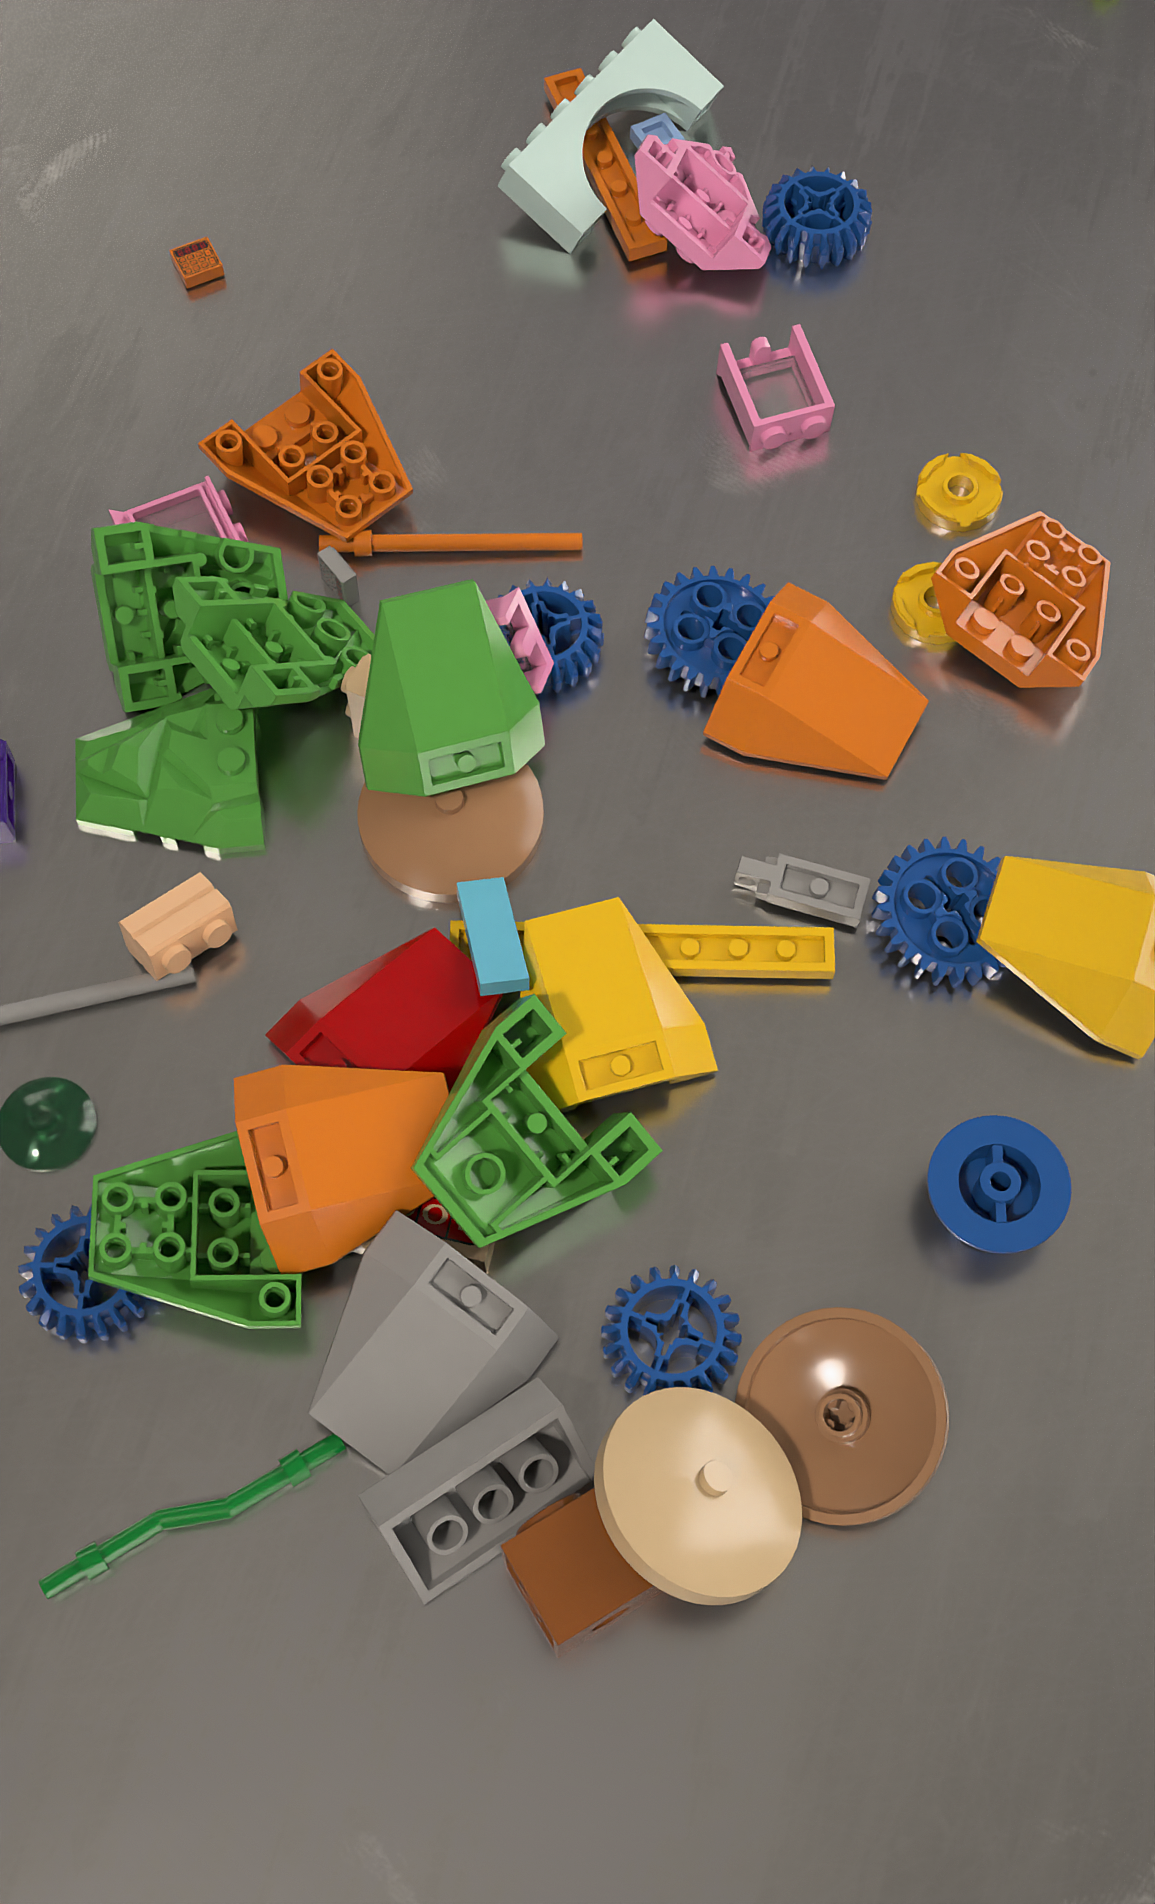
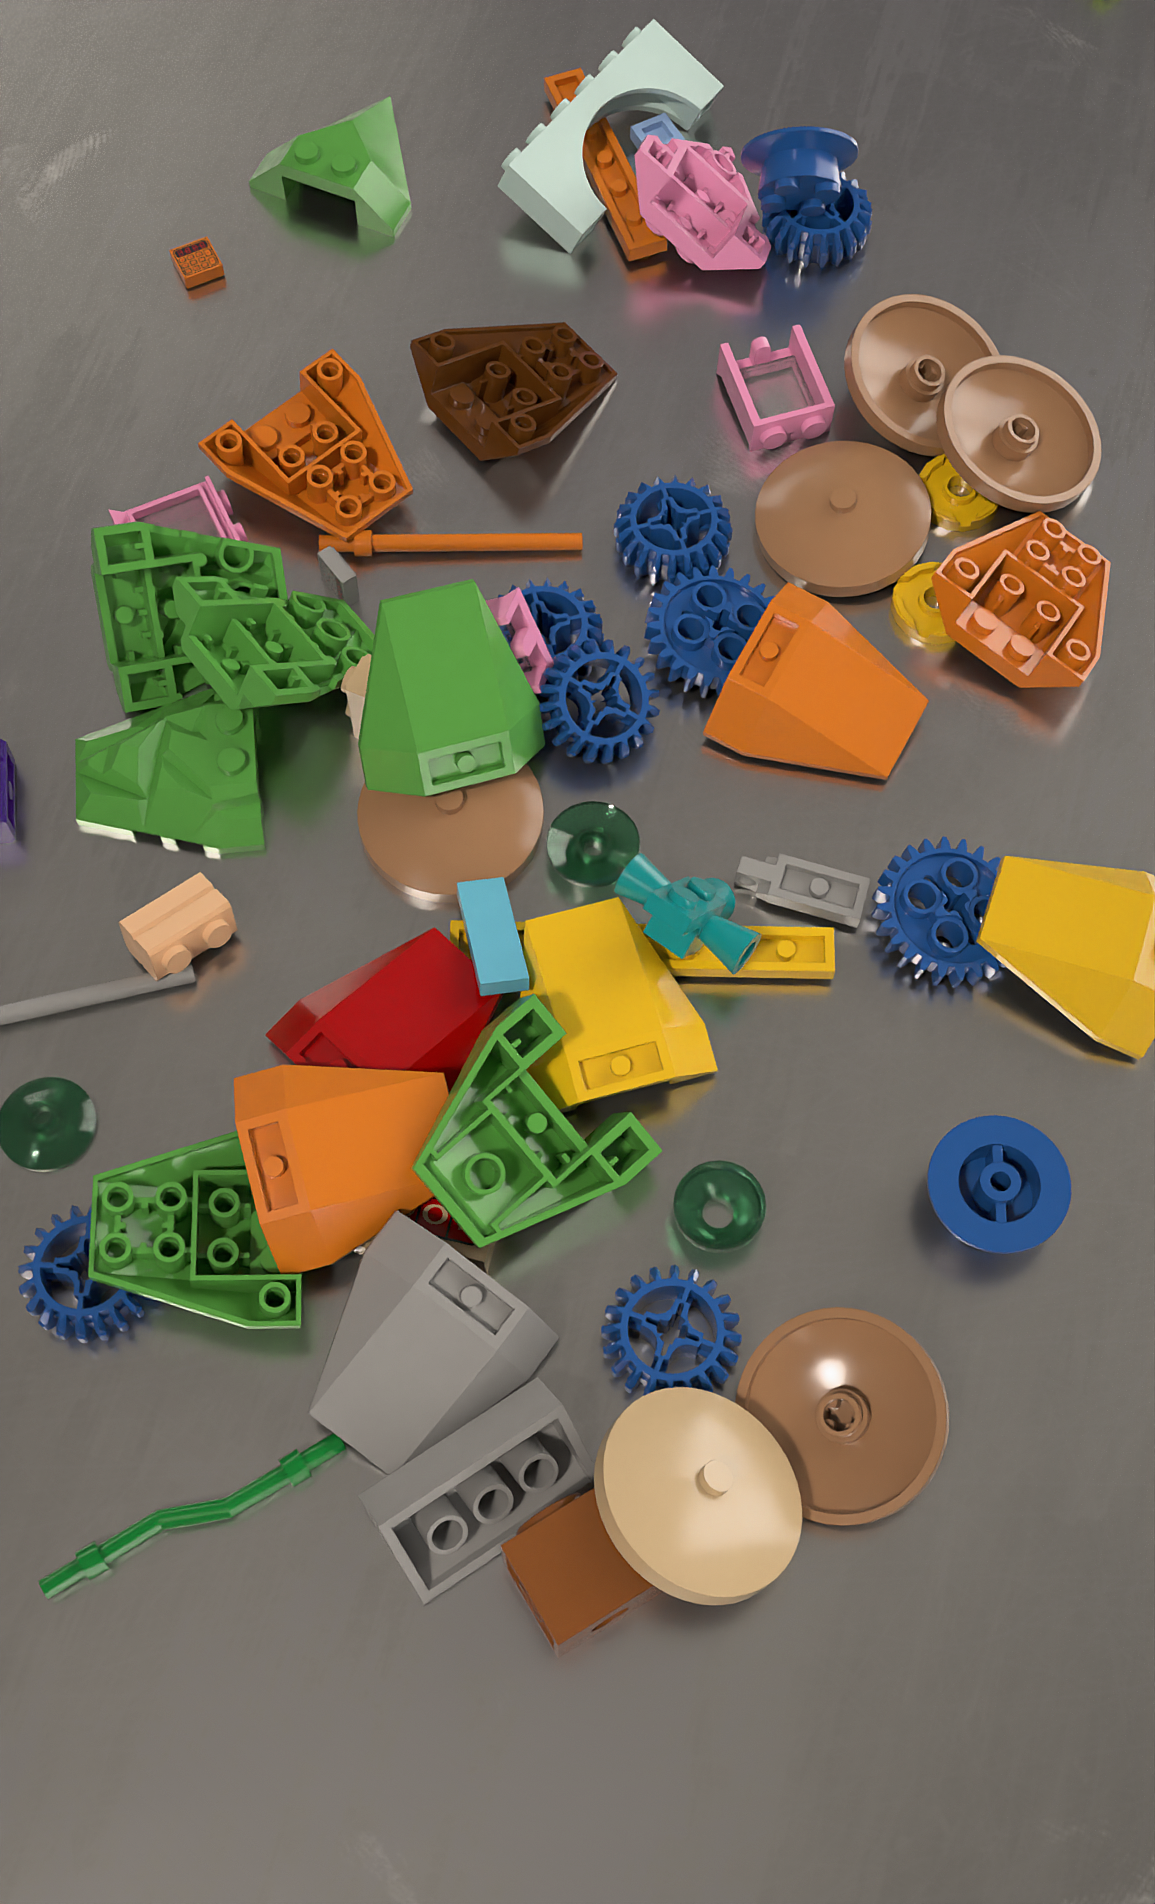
none -> bright green wedge [249,96,411,237]
none -> reddish brown wedge [410,322,618,461]
none -> blue gear [538,638,660,764]
none -> clear green dish [546,801,640,888]
none -> blue gear [614,475,733,586]
none -> teal brick [614,853,761,974]
none -> clear green piece [673,1160,766,1253]
none -> blue piece [741,126,858,216]
none -> medium nougat dish [755,441,931,597]
none -> medium nougat dish [844,294,999,456]
none -> medium nougat dish [936,355,1102,513]

